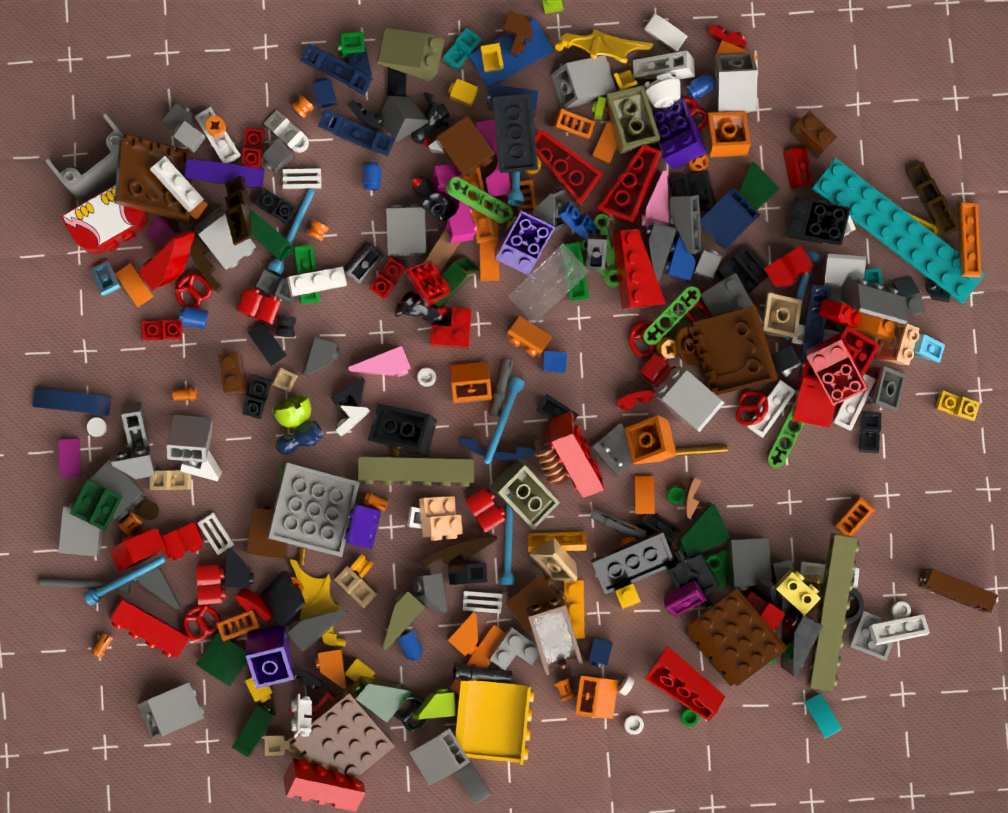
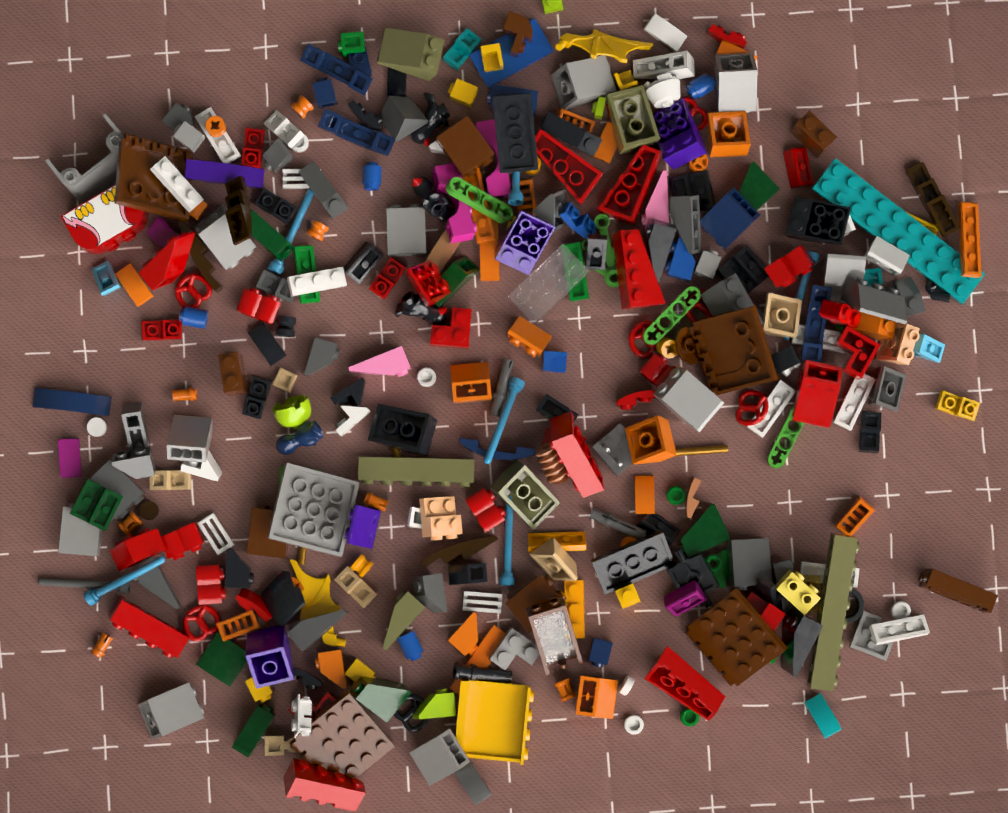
red slope [806,333,868,406] -> none
none -> dark grey slope [298,161,348,219]
none -> black slope [540,111,602,157]
none -> white slope [864,236,910,276]

